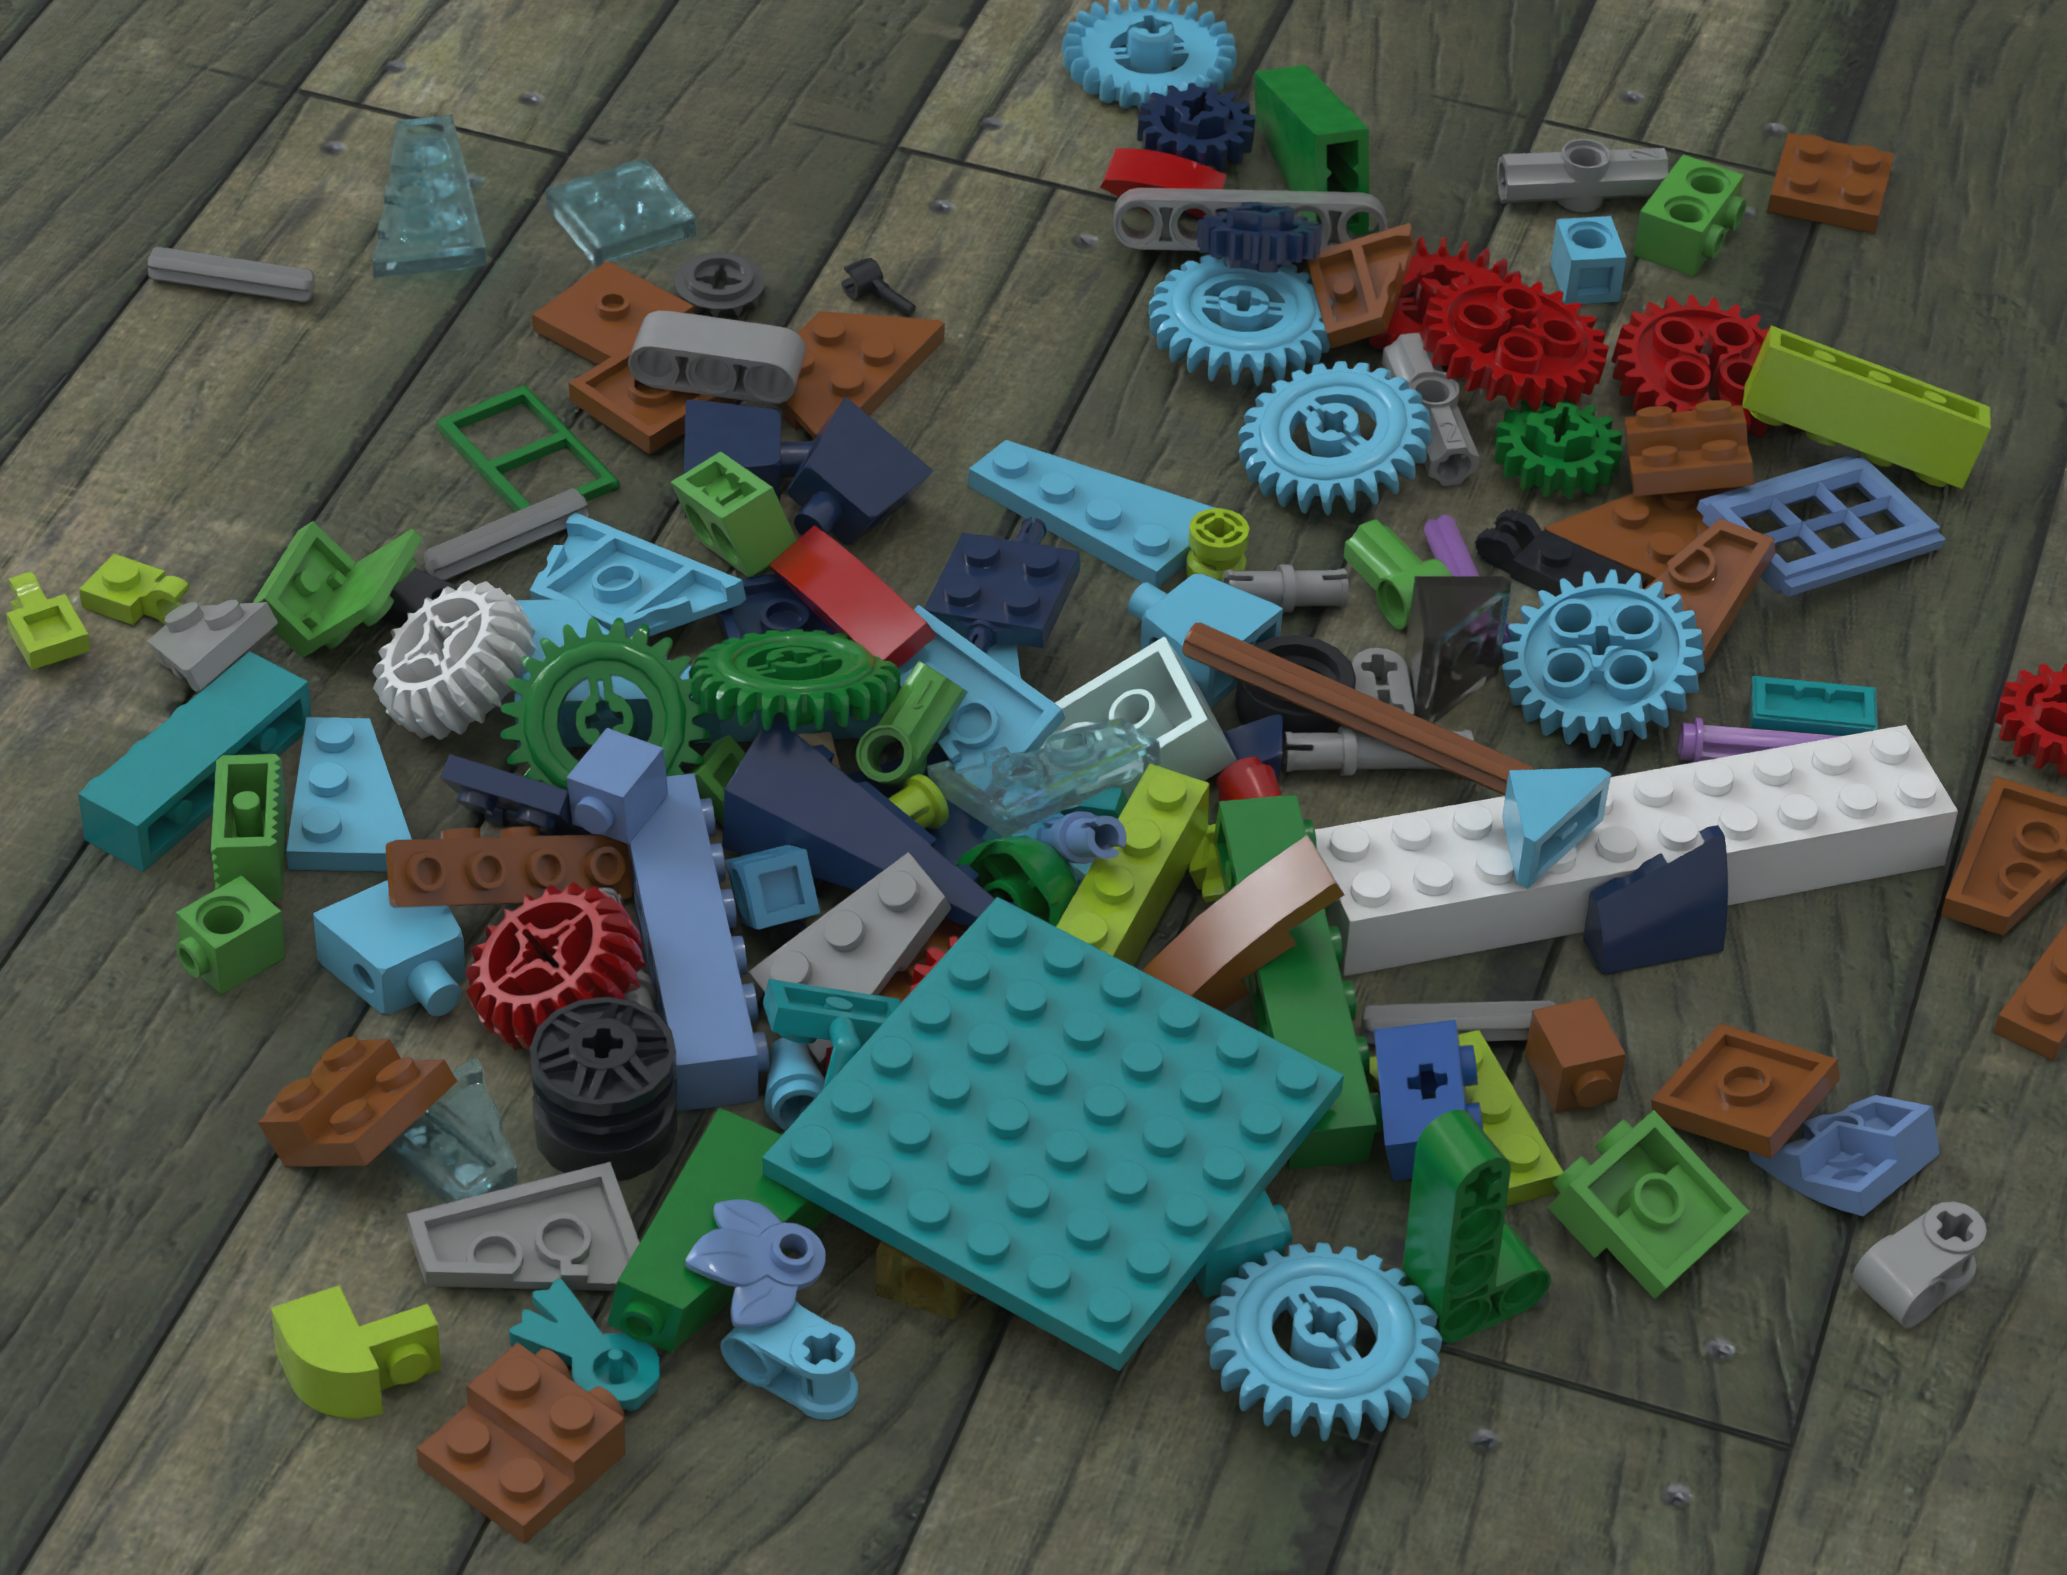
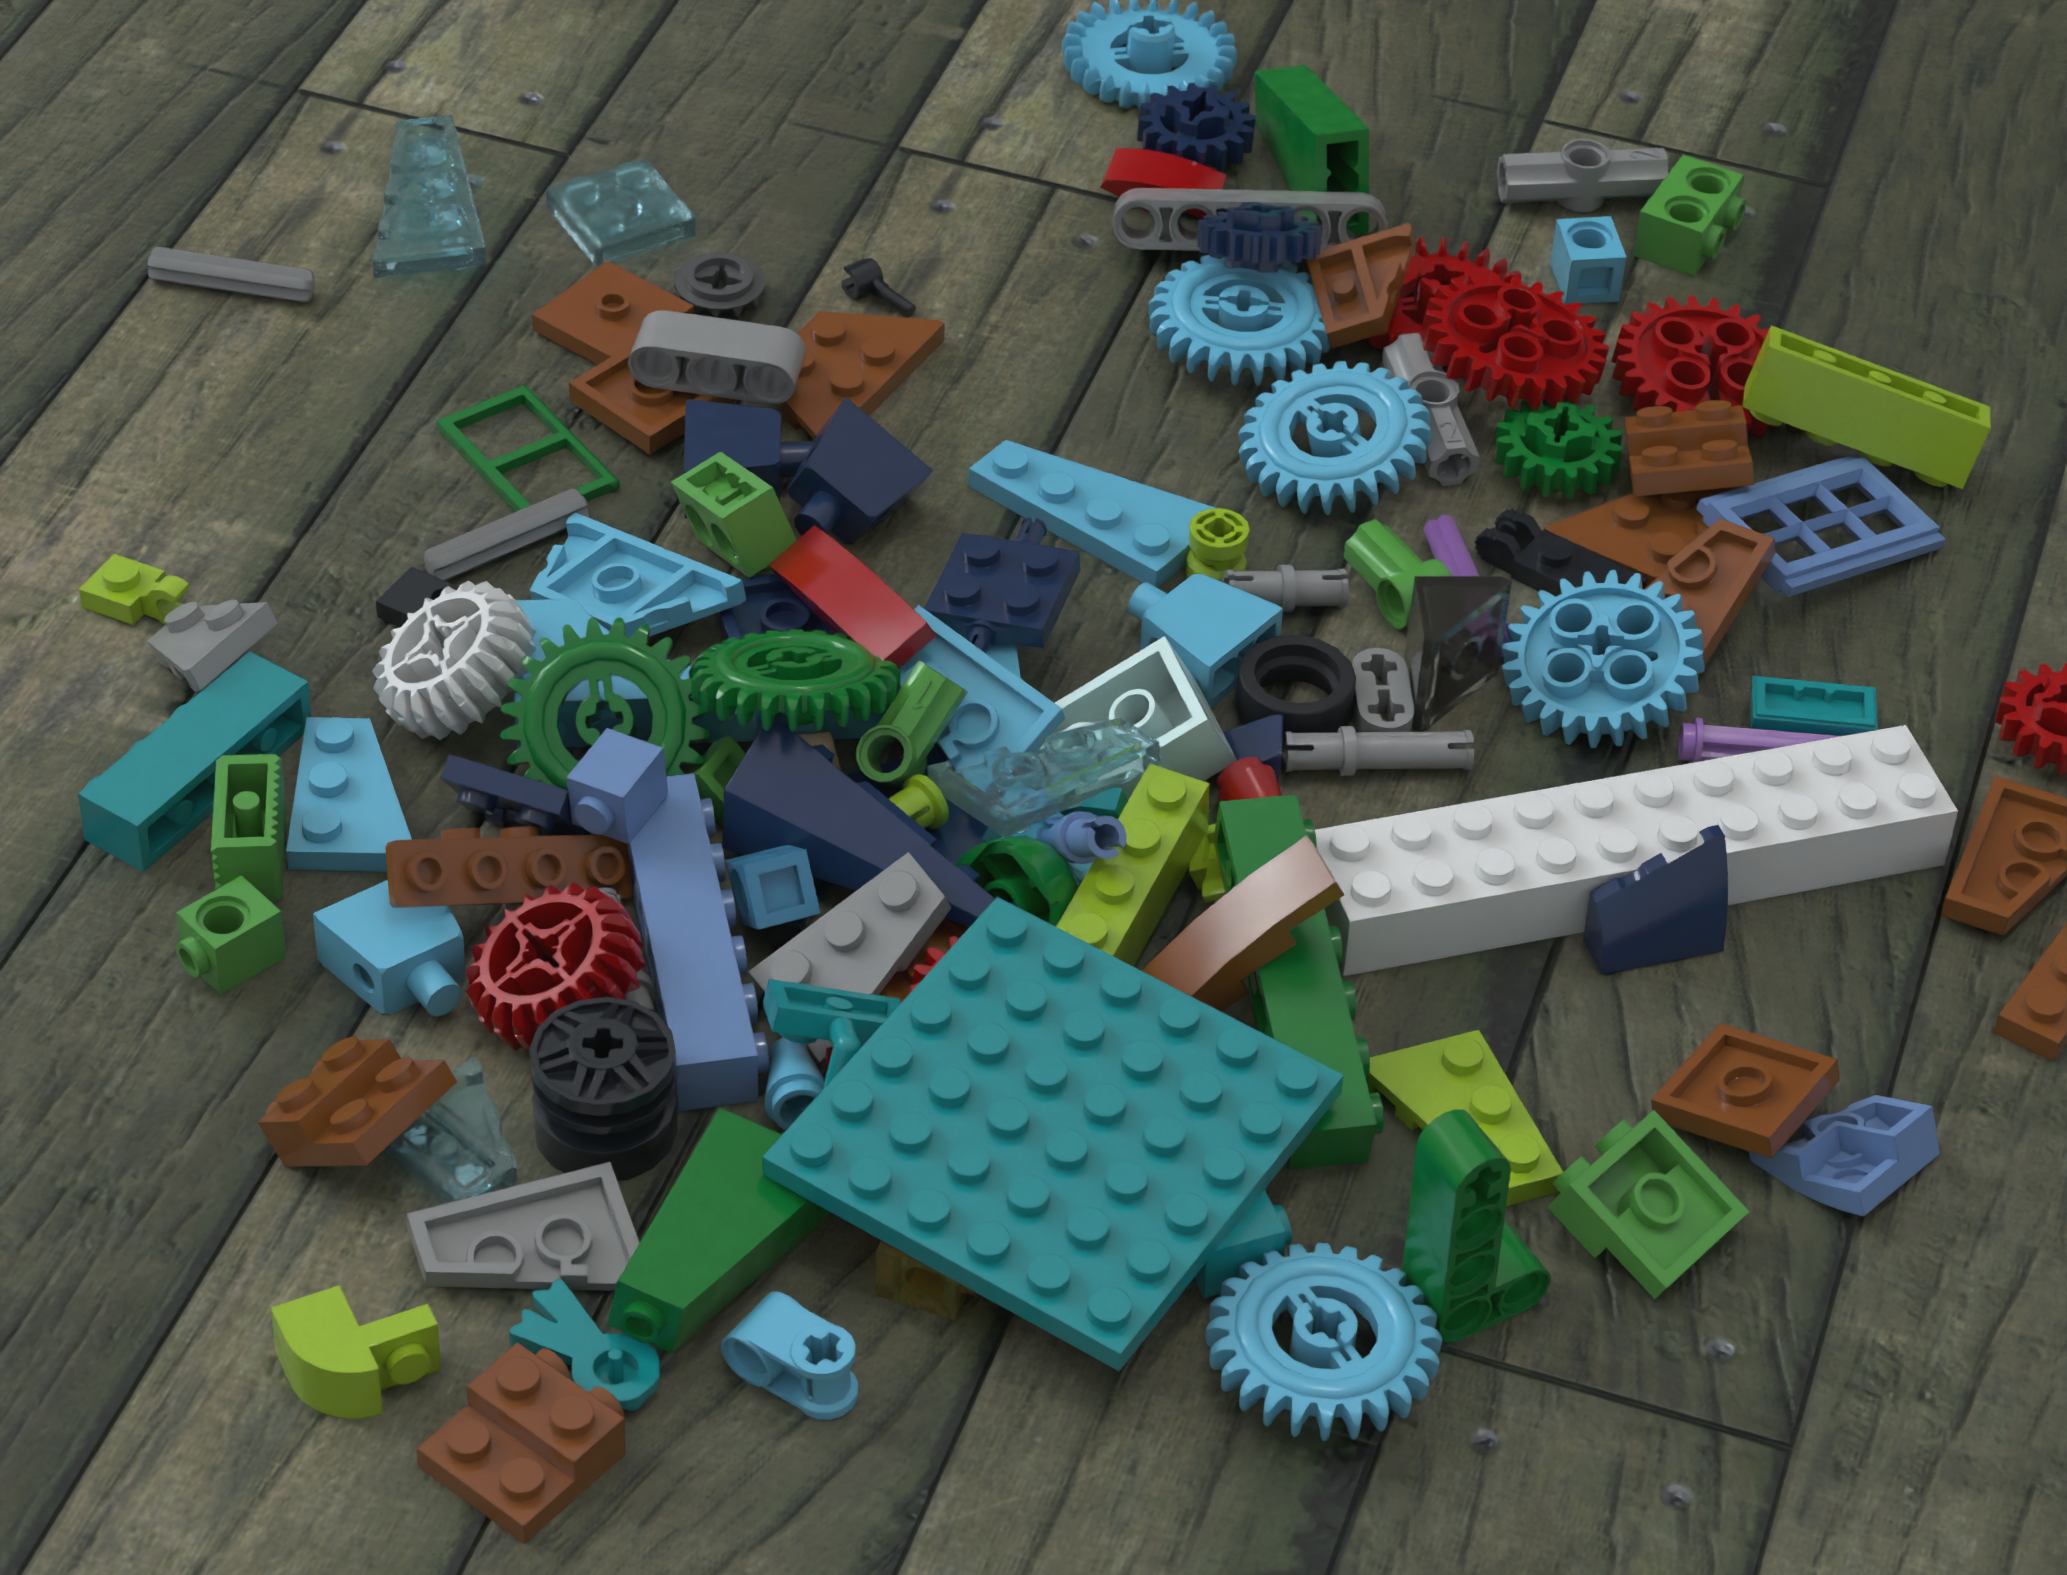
lime plate [6,571,90,670] -> none
bright green bracket [253,521,423,658] -> none
medium blue plate [685,1199,826,1328] -> none
dark orange axle [1182,622,1535,796] -> none
light grey axle [1361,1000,1556,1045] -> none
blue brick [1374,1020,1484,1181] -> none
medium azure slope [1502,767,1611,889] -> none
dark orange brick [1525,997,1626,1113] -> none
dark orange plate [1767,133,1895,233] -> none
light grey piece [1853,1202,1987,1328] -> none

